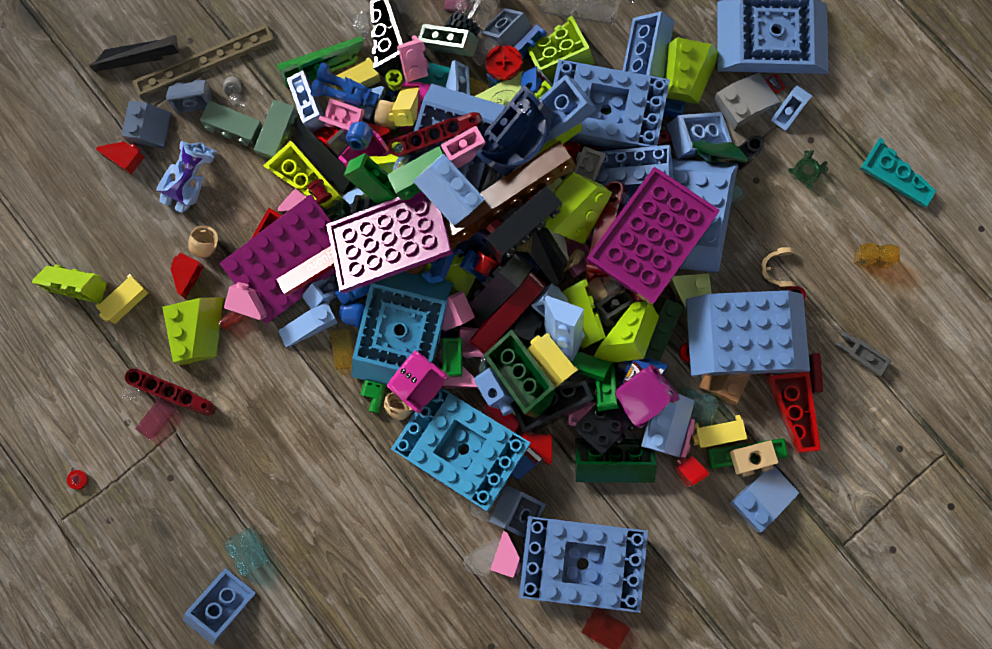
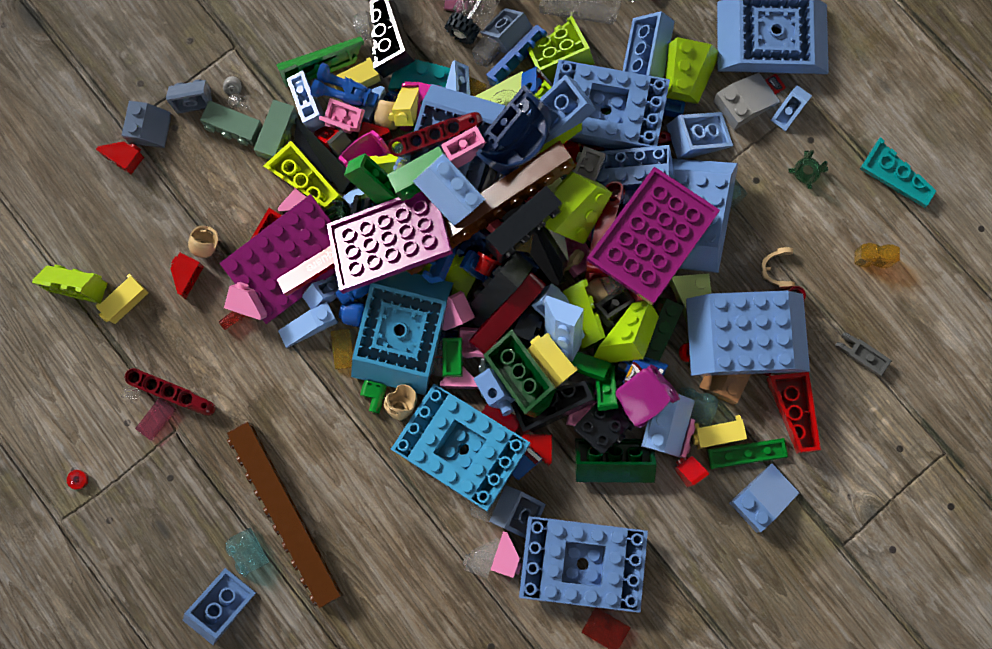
black wedge [89,35,179,72] -> none
dark tan tile [132,24,275,99] -> none
light blue hips [156,141,217,213] -> none
lime wedge [162,297,224,366] -> none
dark red bush [308,179,332,205] -> none
blue head [346,122,373,150] -> none
lime bush [386,69,404,91] -> none
dark pink piece [387,350,450,414] -> none
bright pink bracket [398,36,429,82] -> none
sand green brick [418,24,479,57] -> none
red tile [485,45,523,81] -> none
dark green panel [692,140,748,163] -> none
tan brick [730,440,778,477] -> none
black piece [733,135,764,171] -> none
dark red tile [809,353,823,394] -> none
none -> reddish brown brick [227,421,343,608]

